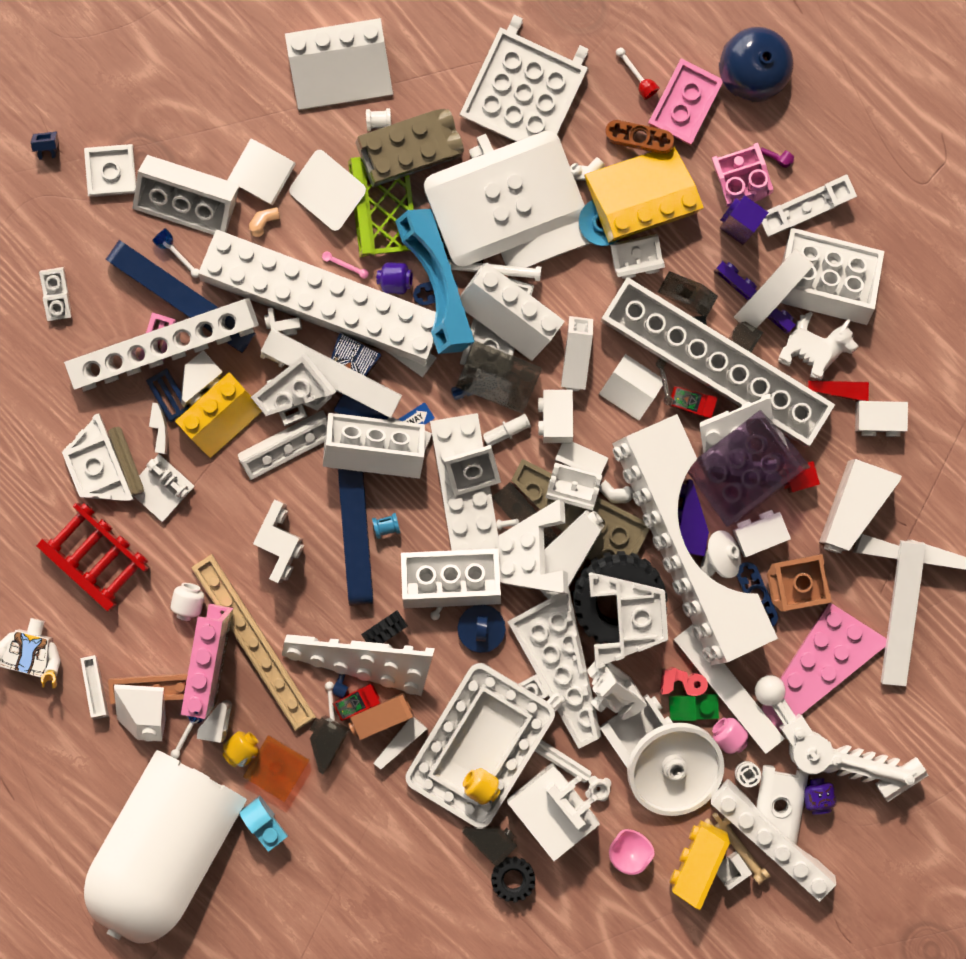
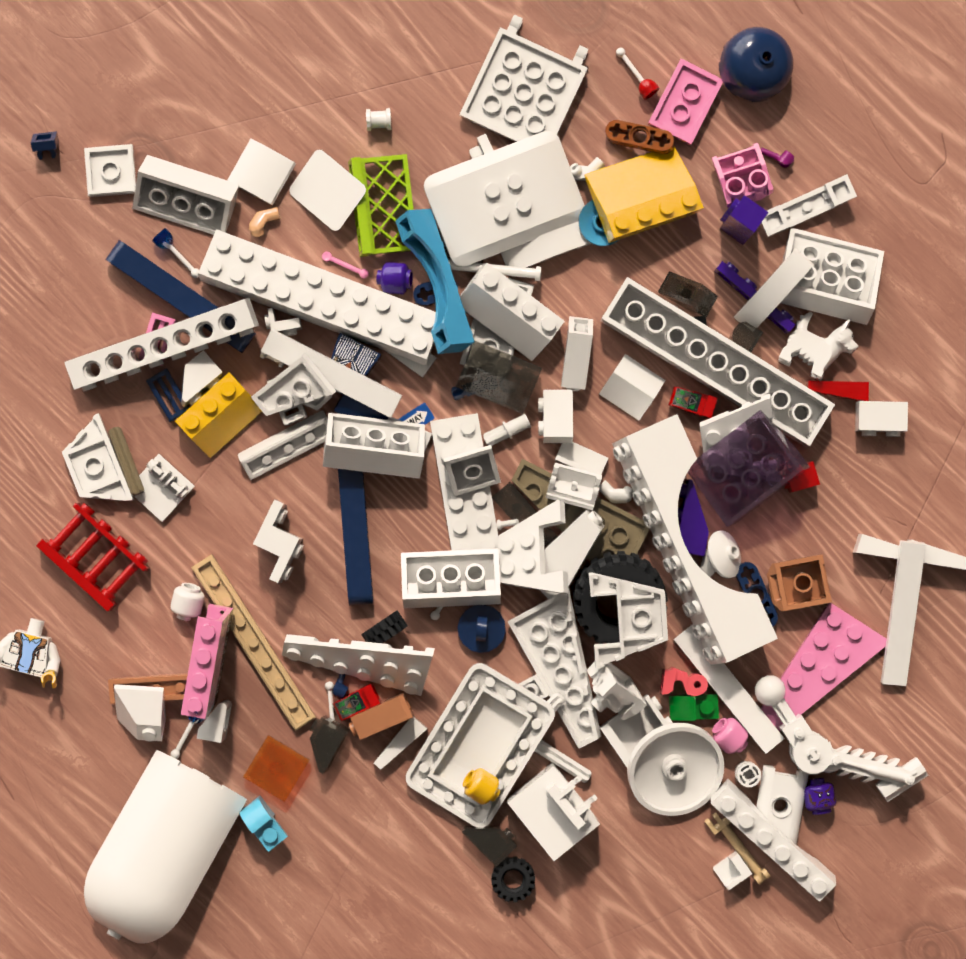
white slope [39,267,72,321] -> none
white piece [80,655,109,719] -> none
white slope [149,403,169,455] -> none
yellow head [222,731,259,767] -> none
white slope [285,18,393,110] -> none
dark tan piece [355,109,464,188] -> none
dark azure bush [372,513,401,539] -> none
white plate [585,776,612,801] -> none
bright pink helmet [609,829,654,875] -> none
white bracket [610,234,665,279] -> none
clear smoke hinge [656,358,673,405] -> none
yellow slope [669,820,730,910] -> none
white piece [733,510,791,557] -> none
white slope [819,459,902,554] -> none

